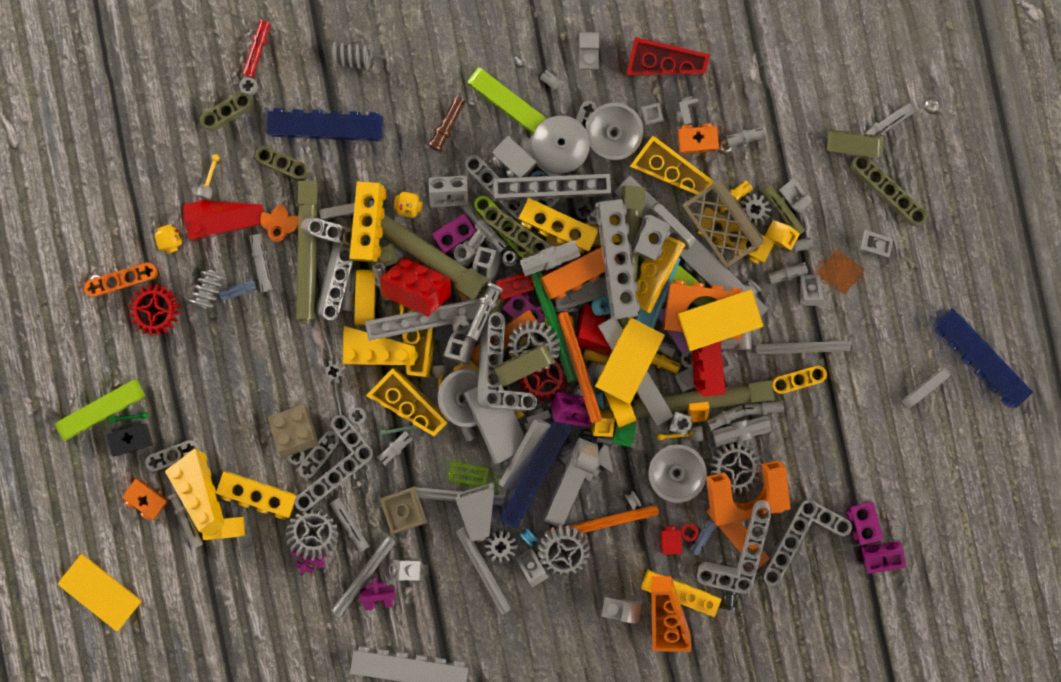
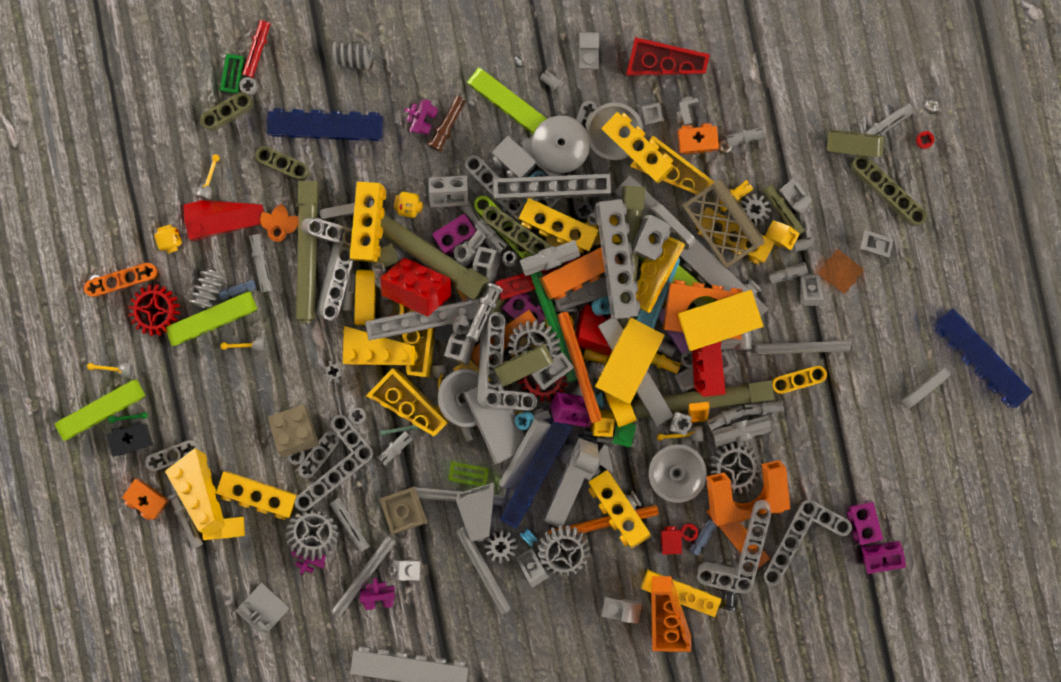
yellow tile [57,553,142,632] -> none
none -> hinge [87,363,134,379]
none -> lime beam [166,292,258,346]
none -> green tile [220,53,246,94]
none -> hinge [220,337,267,353]
none -> light grey hinge [236,582,290,637]
none -> magenta hips [404,99,438,135]
none -> medium azure bush [515,411,534,430]
none -> light grey slope [531,352,574,391]
none -> yellow brick [588,470,650,549]
none -> yellow brick [601,112,674,184]
none -> red bush [915,131,935,149]

